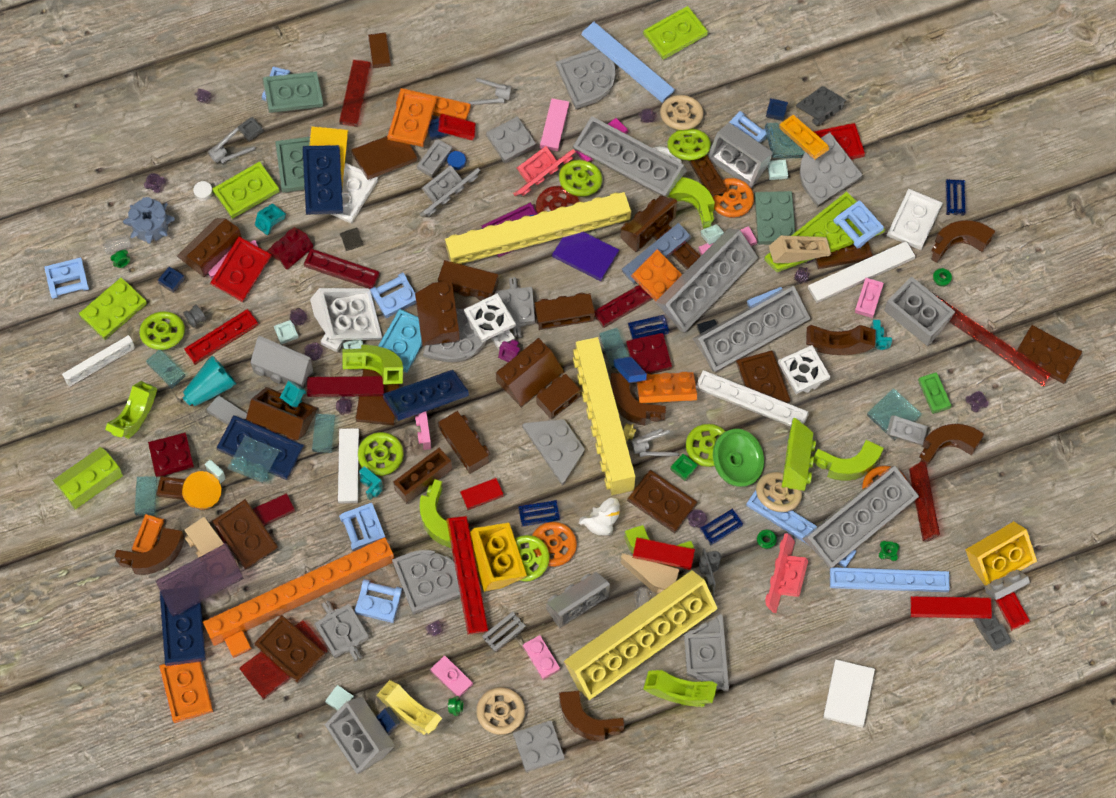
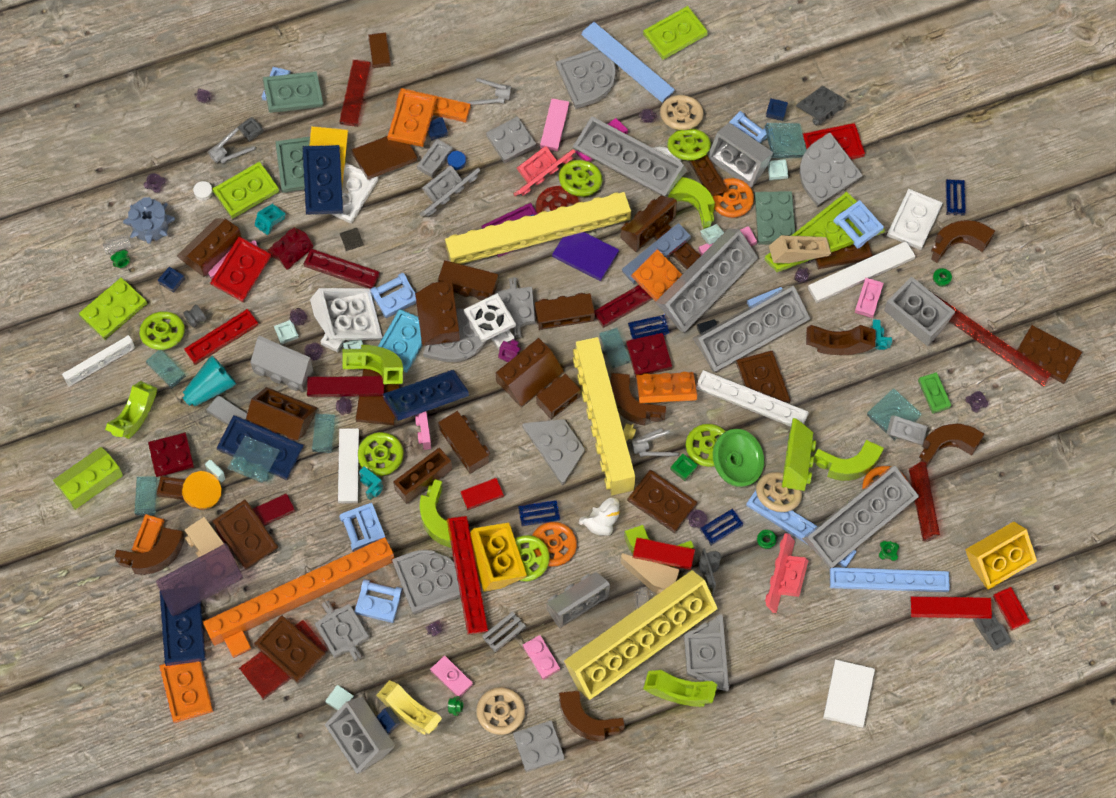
light blue plate [44,258,89,299] -> none
teal tile [280,381,306,407] -> none
red tile [438,113,476,141] -> none
blue tile [613,357,647,383] -> none
white piece [778,345,830,394] -> none
light orange plate [779,115,829,160] -> none
light grey plate [984,570,1030,600] -> none

